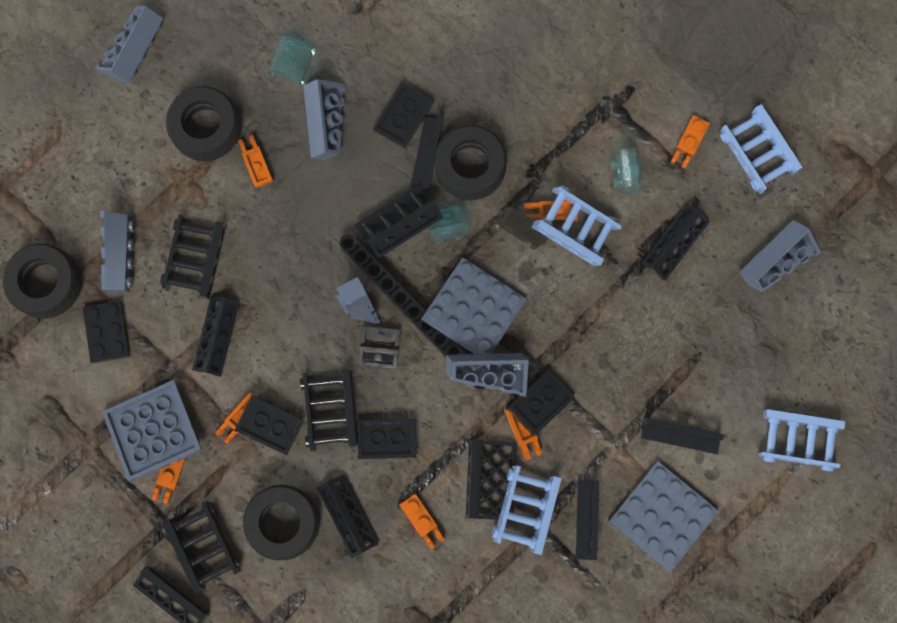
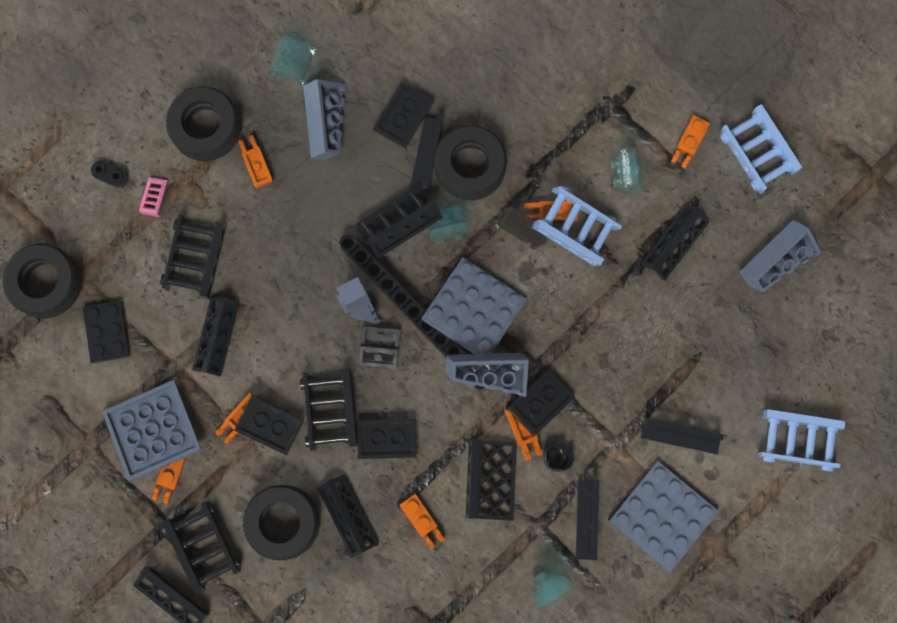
sand blue wedge [94,5,163,83] -> none
sand blue wedge [100,210,135,293] -> none
light blue fence [492,466,562,555] -> none
none -> black plate [91,161,128,188]
none -> bright pink slope [139,177,168,217]
none -> clear light blue brick [533,571,574,610]
none -> black hair [543,442,575,472]

